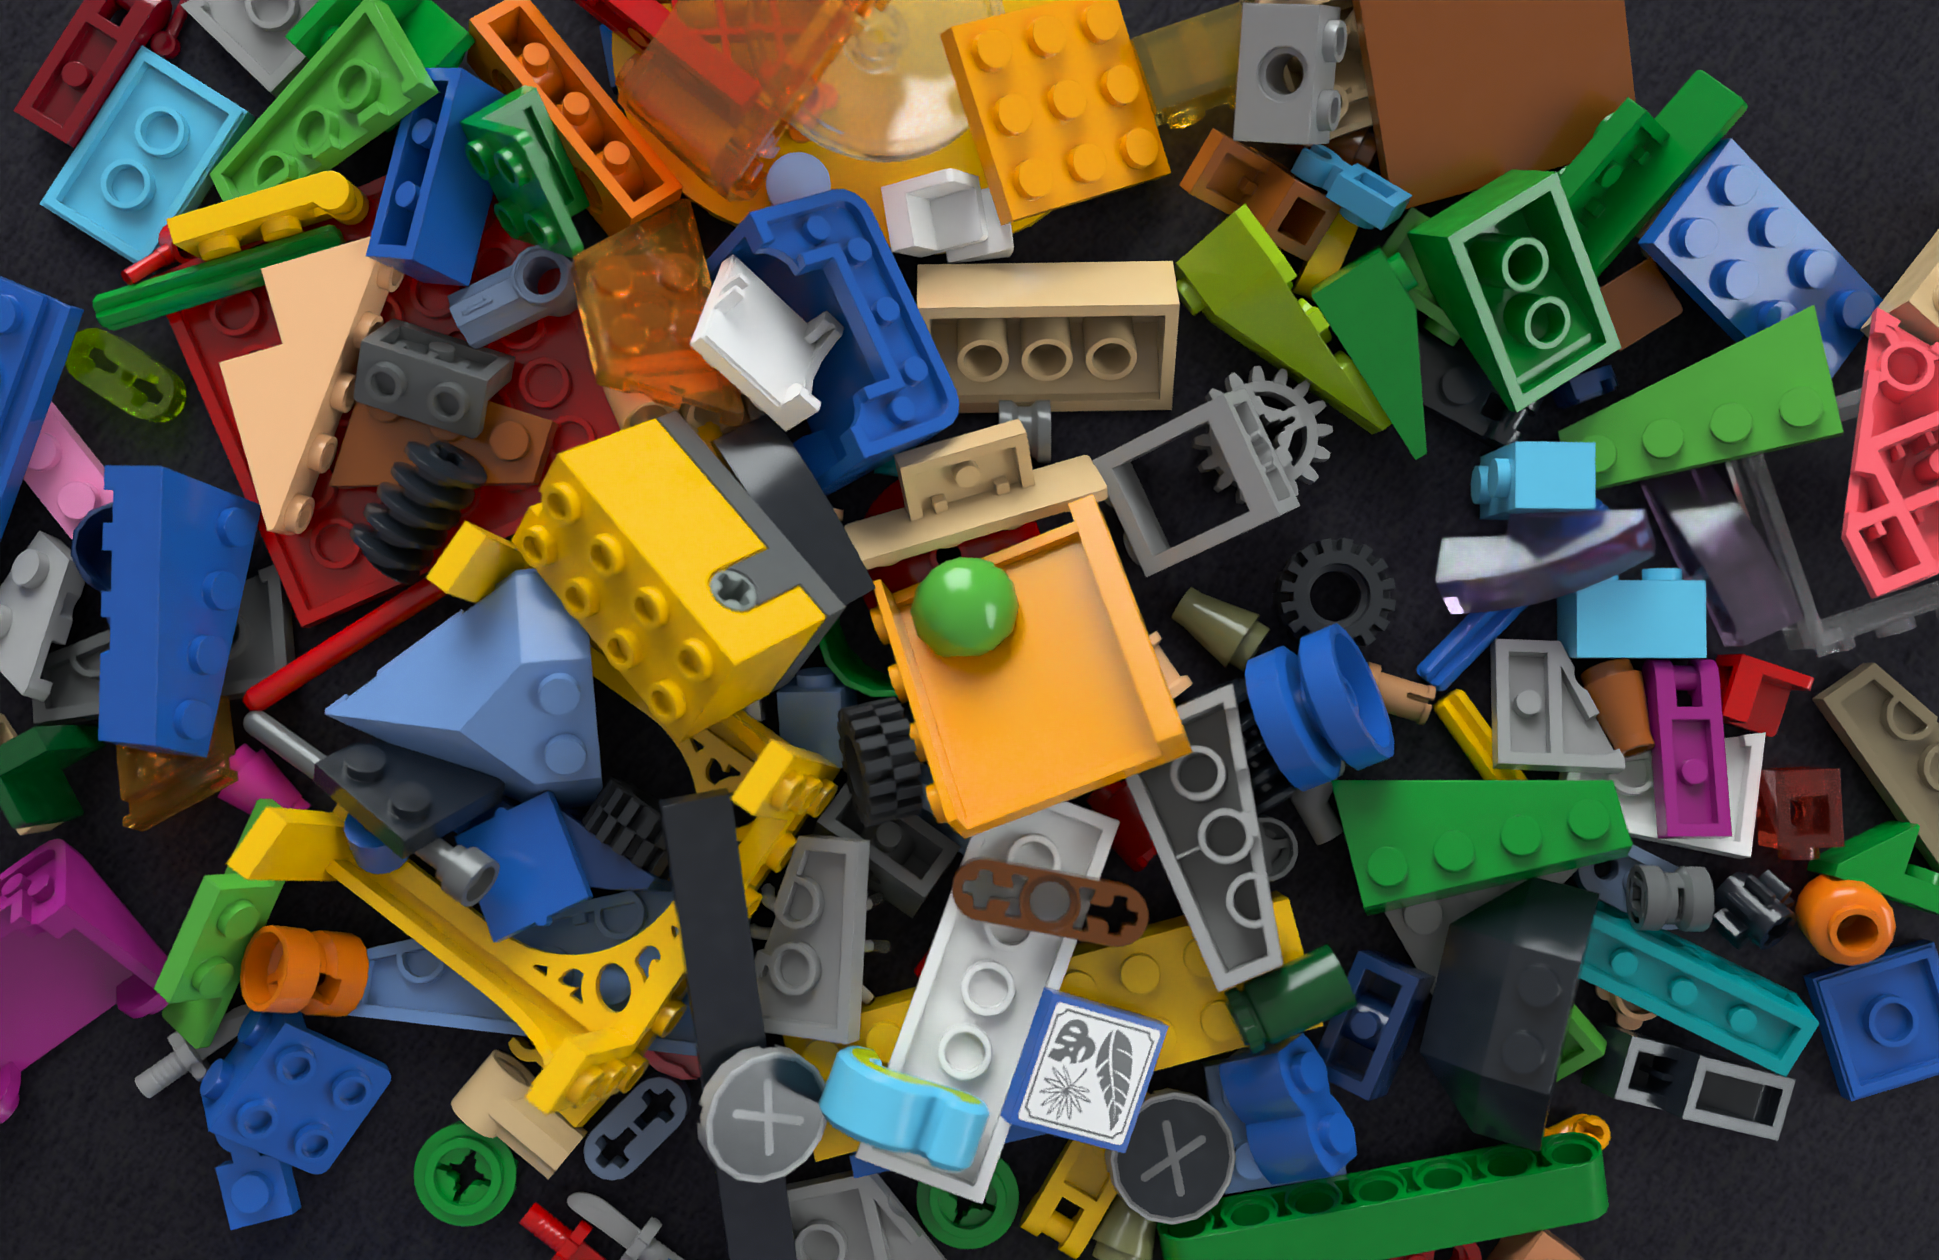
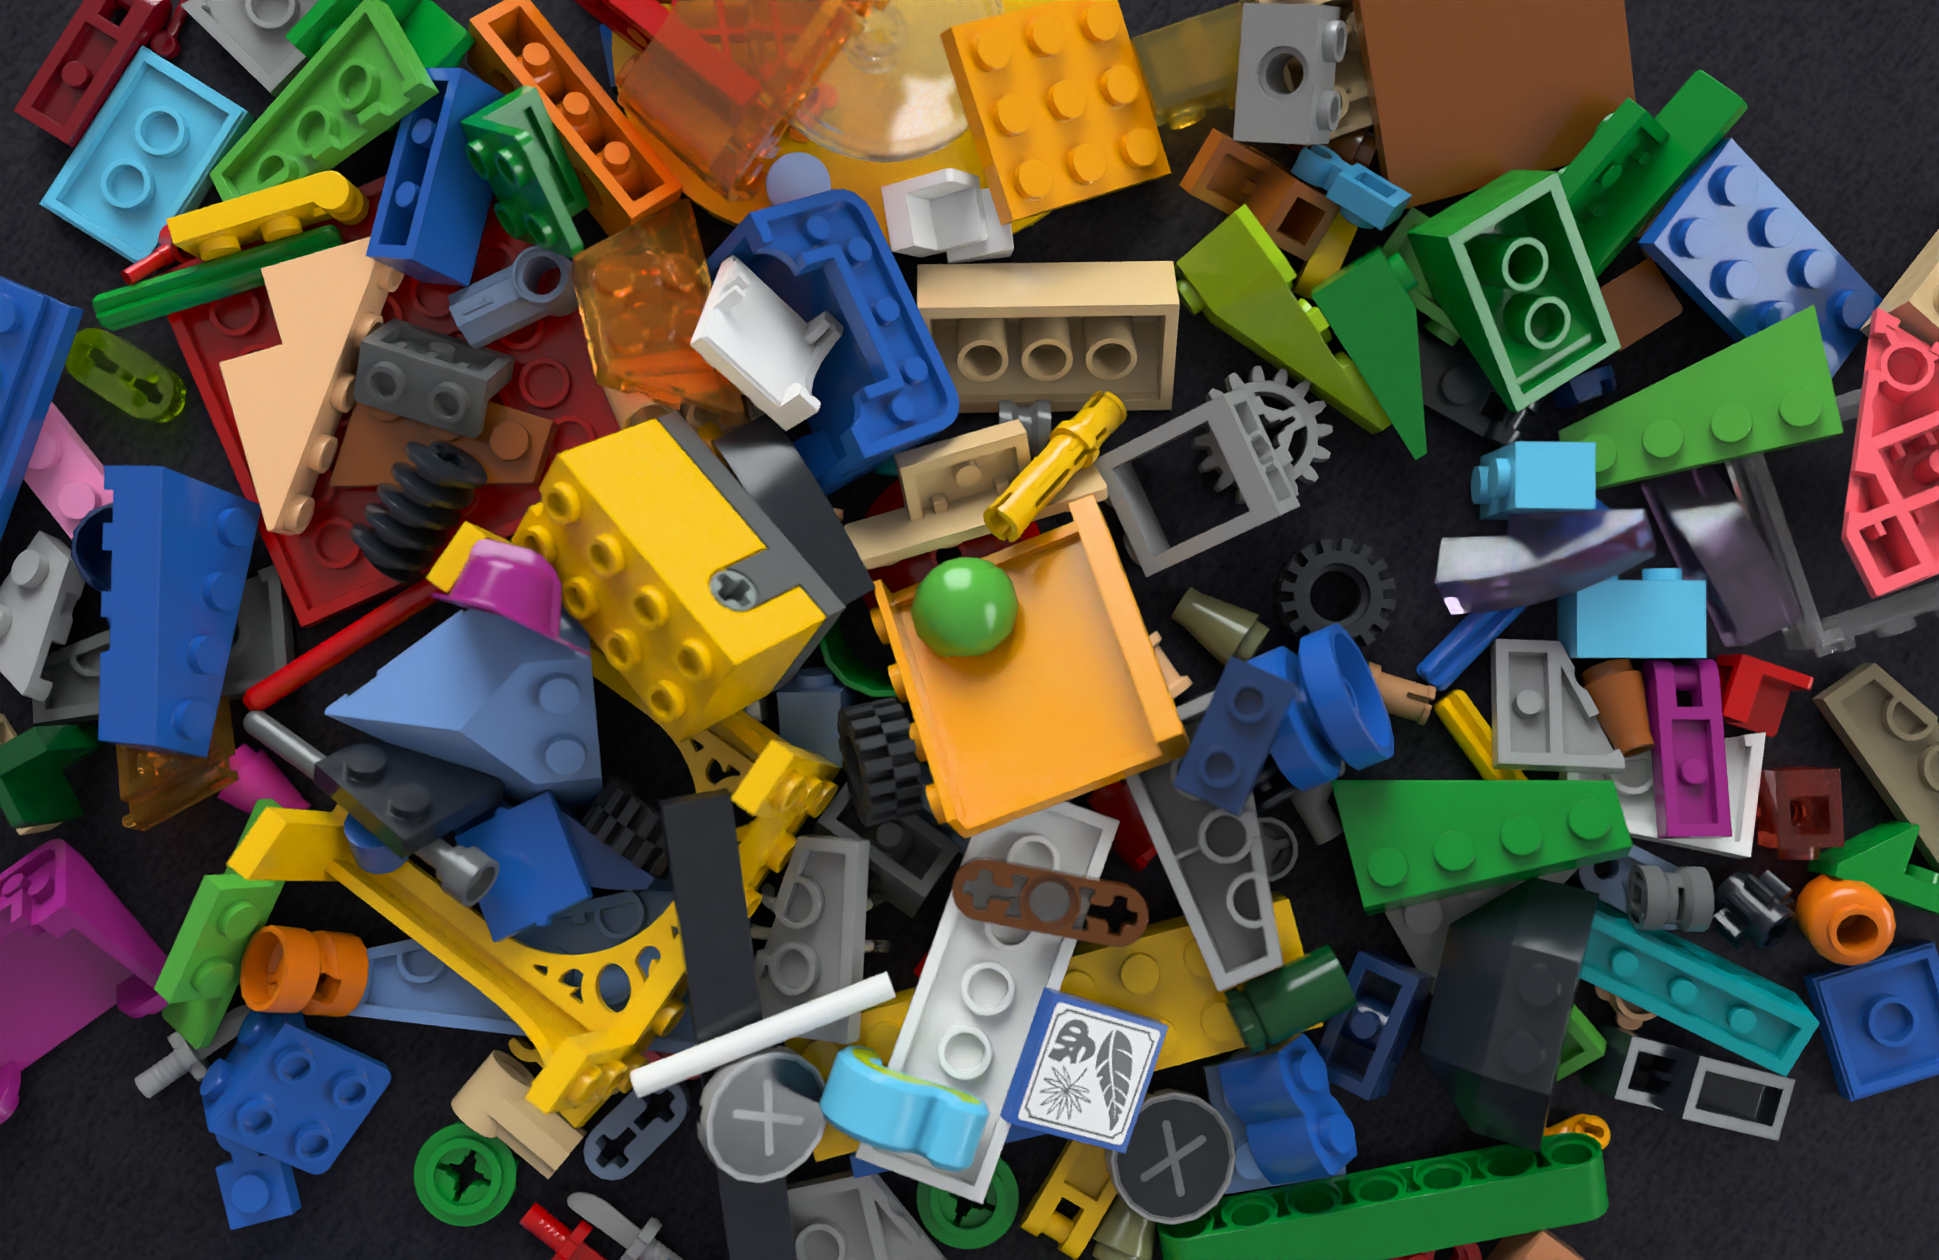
none -> magenta piece [431,539,592,657]
none -> white bar [630,971,896,1098]
none -> yellow pin [983,390,1127,542]
none -> dark blue brick [1173,656,1297,818]

